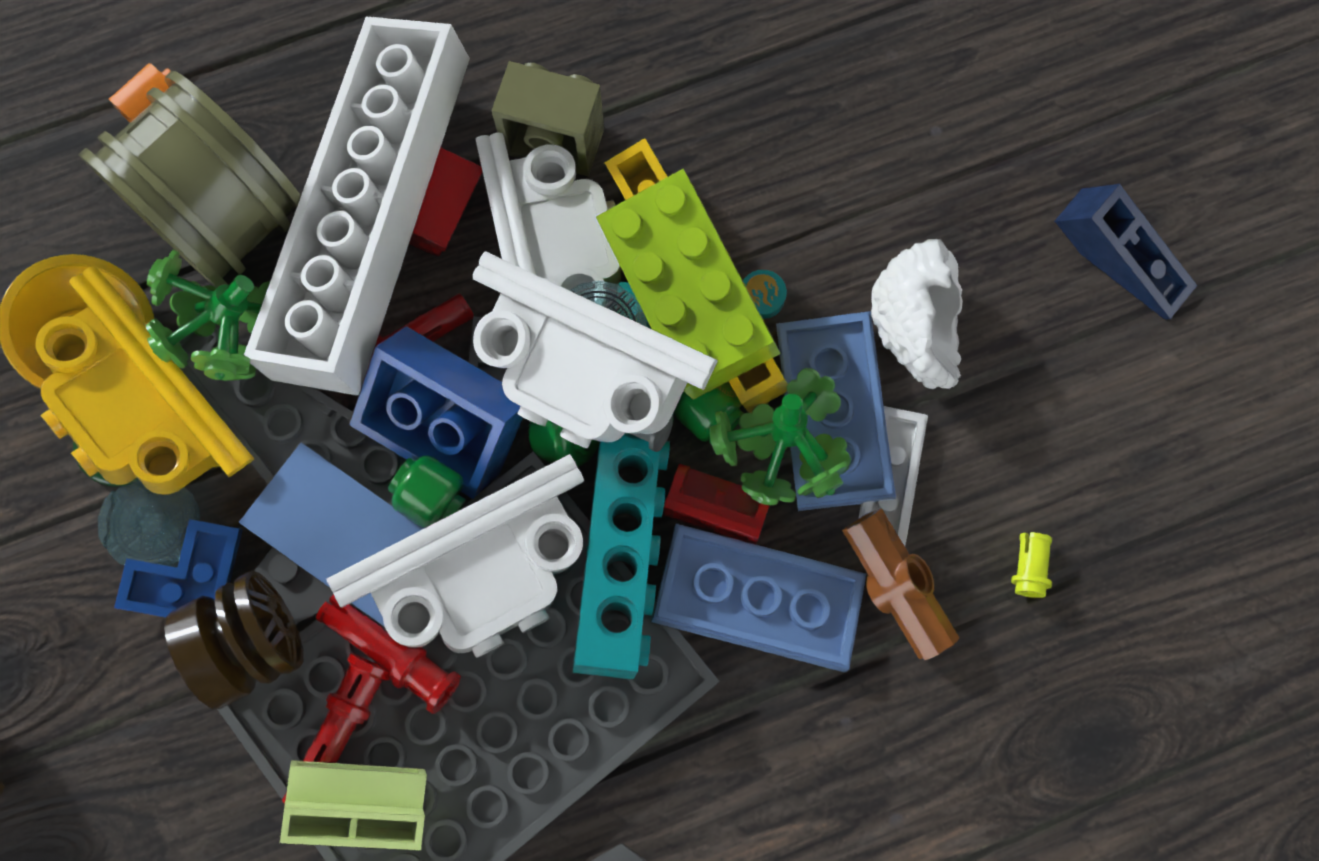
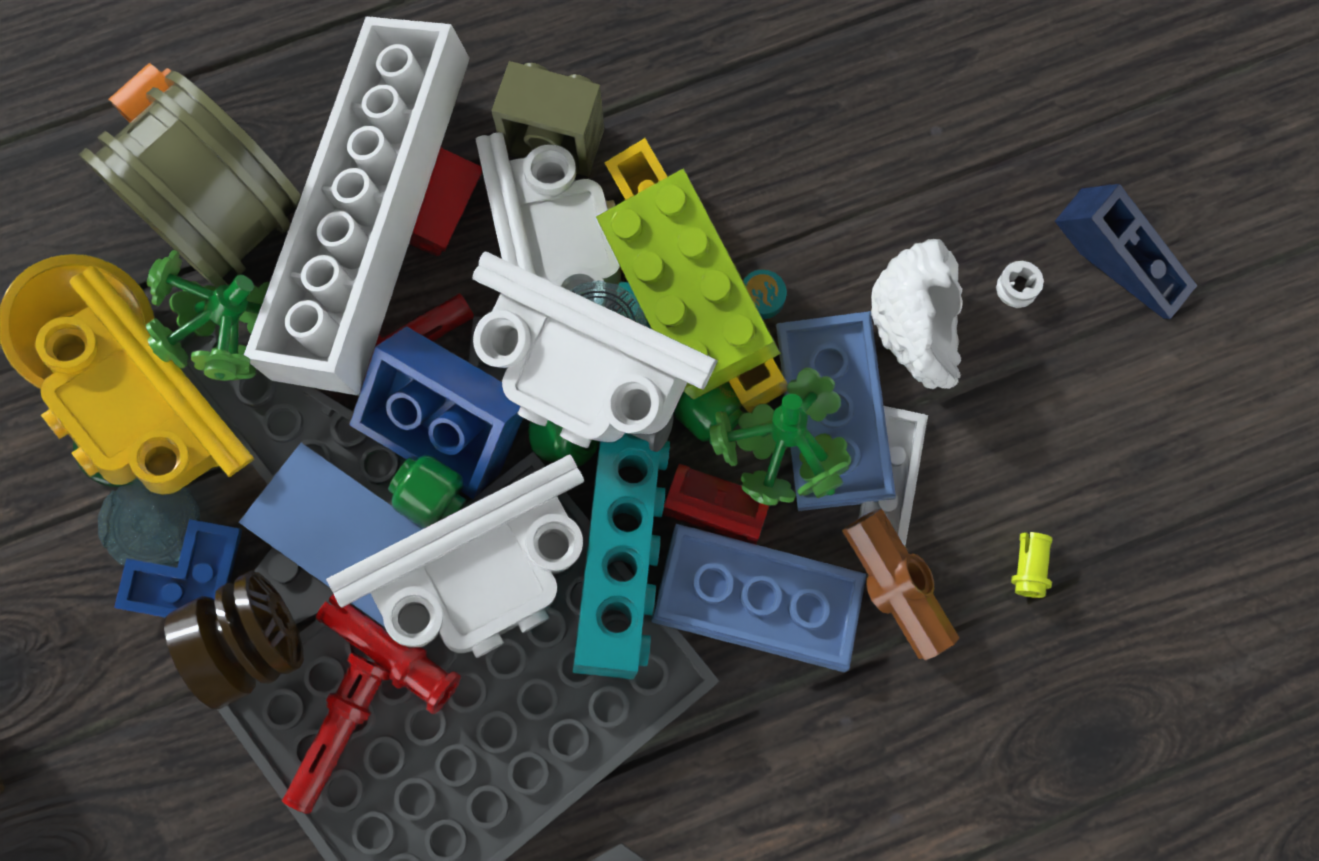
yellowish green piece [280,760,427,850] -> none
none -> white bush [996,261,1044,308]

